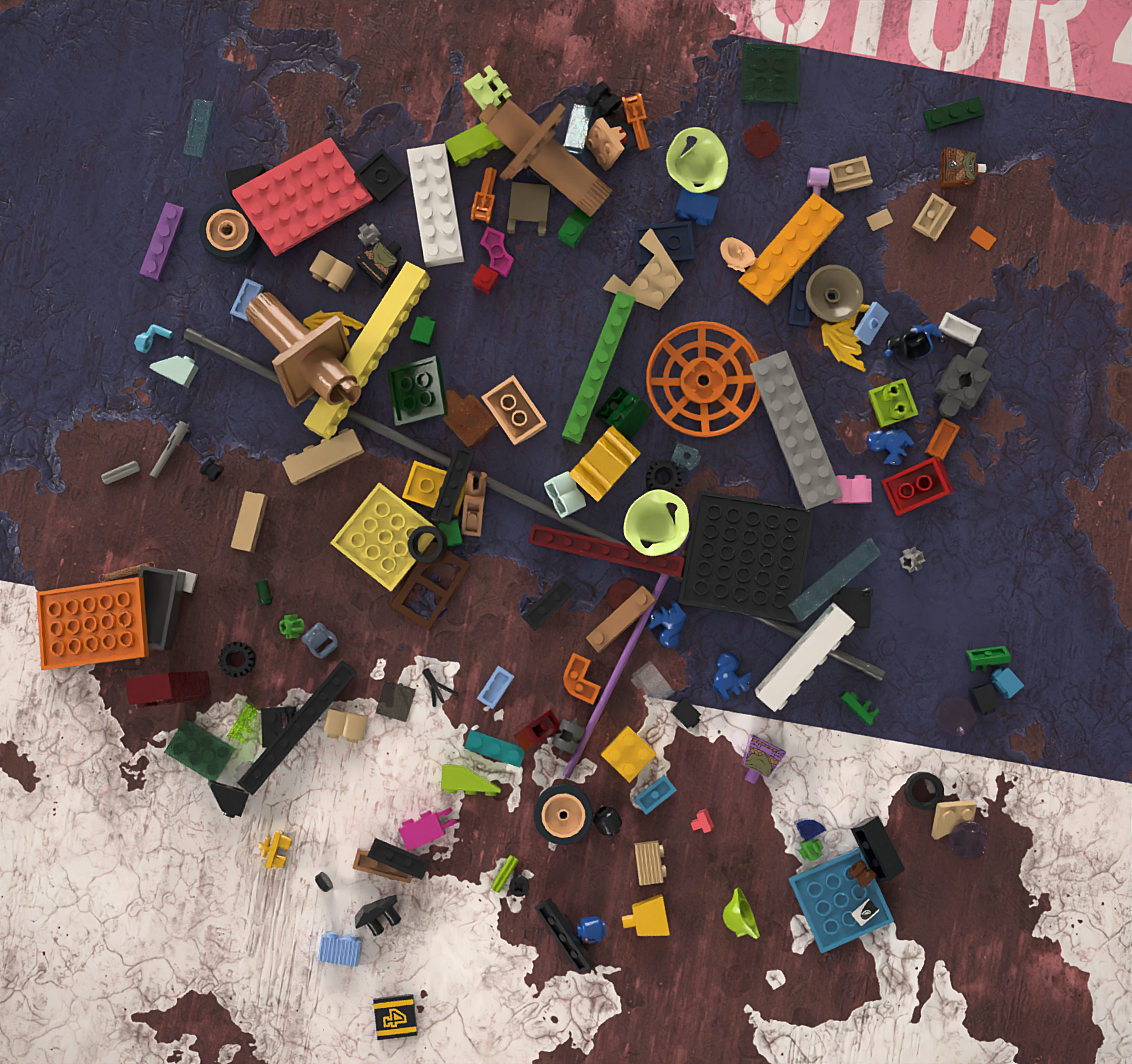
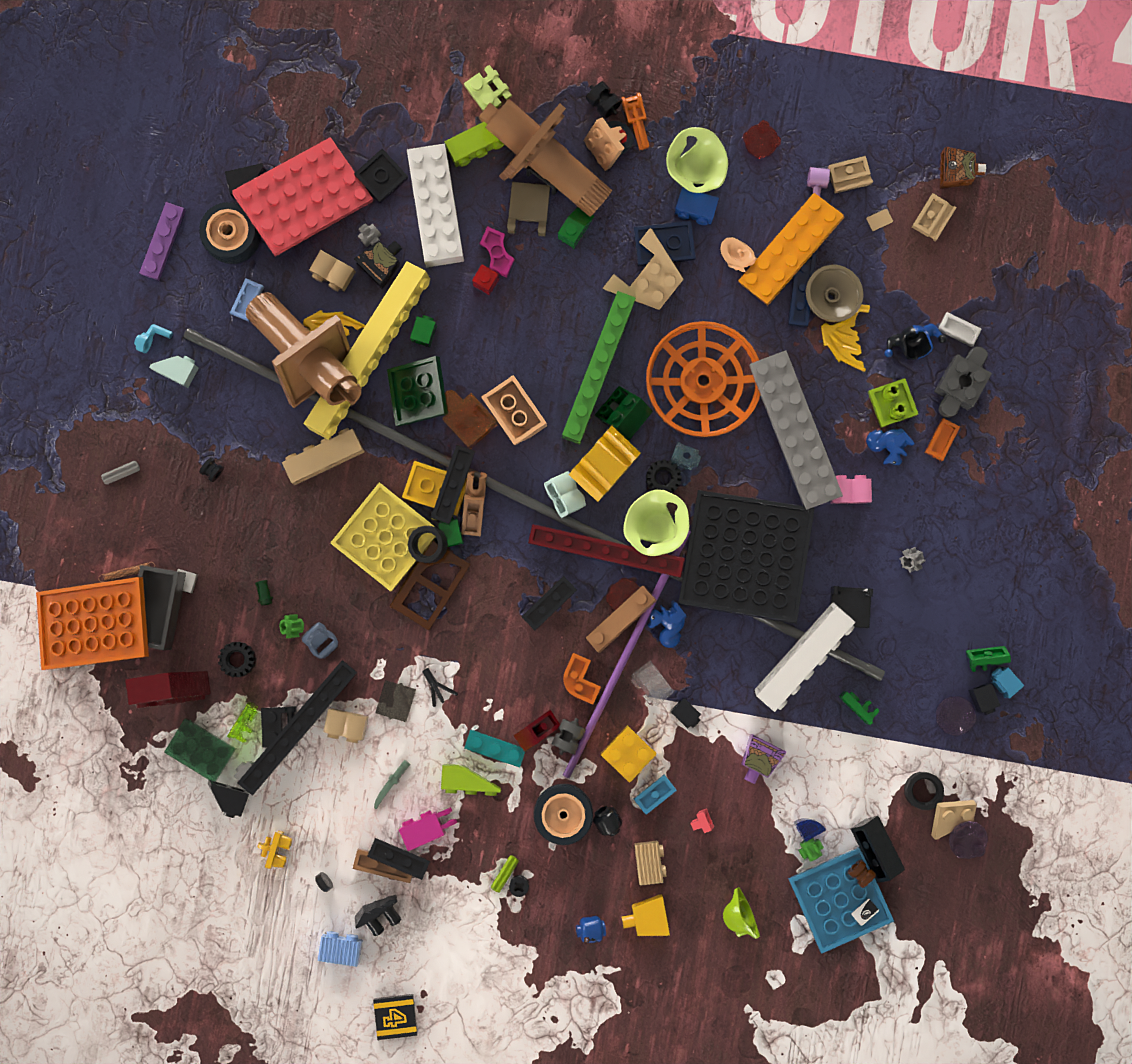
light grey pin [150,420,190,478] -> none
clear light blue tile [183,99,214,159] -> none
tan panel [231,491,268,553] -> none
orange connector [470,167,497,224] -> none
light blue plate [477,666,515,709] -> none
black plate [534,898,595,974] -> none
clear light blue tile [564,104,593,154] -> none
blue animal [712,652,751,701] -> none
clear green plate [740,43,800,104] -> none
clear light blue tile [788,538,882,622] -> none
light blue plate [853,302,889,345] -> none
red slope [881,456,955,516] -> none
dark green plate [923,96,985,132] -> none
orange sticker [970,226,996,250] -> none
none -> sand green piece [374,760,411,809]

